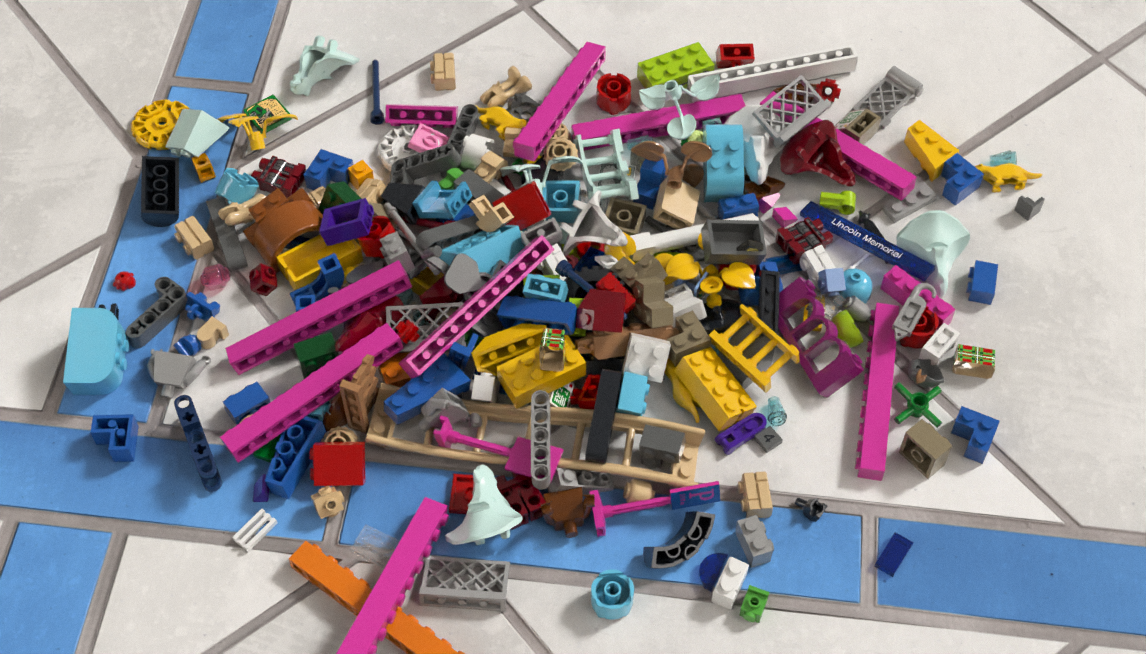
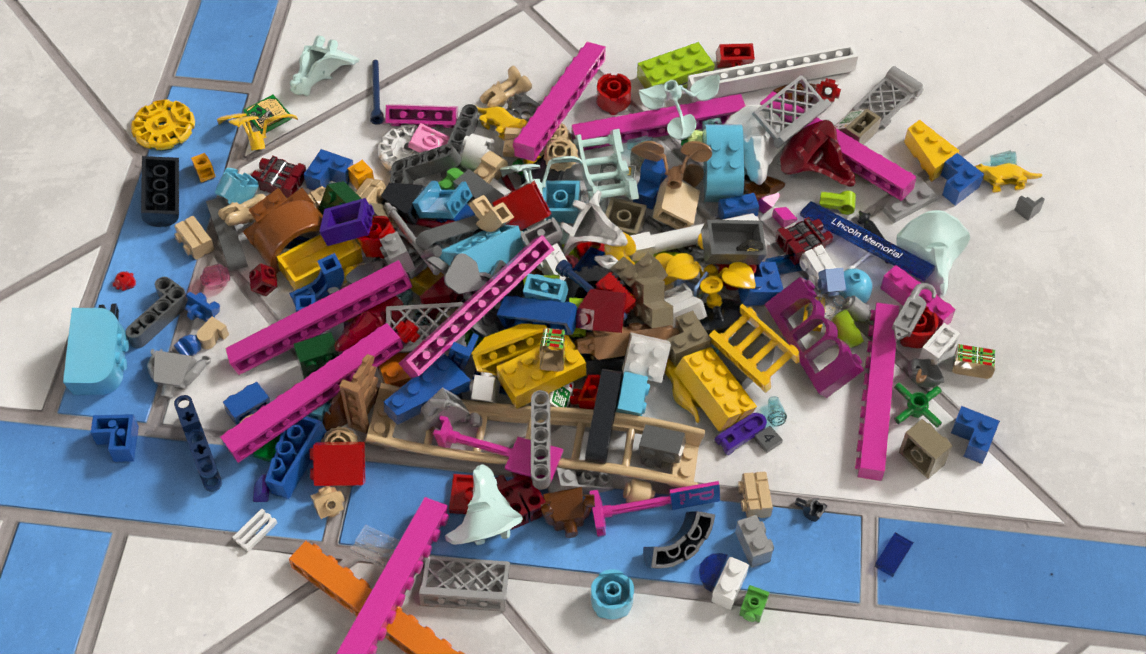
light aqua slope [165,109,229,158] -> none
tan brick [430,53,456,91] -> none
black tile [758,270,780,348] -> none
blue brick [966,260,998,305] -> none

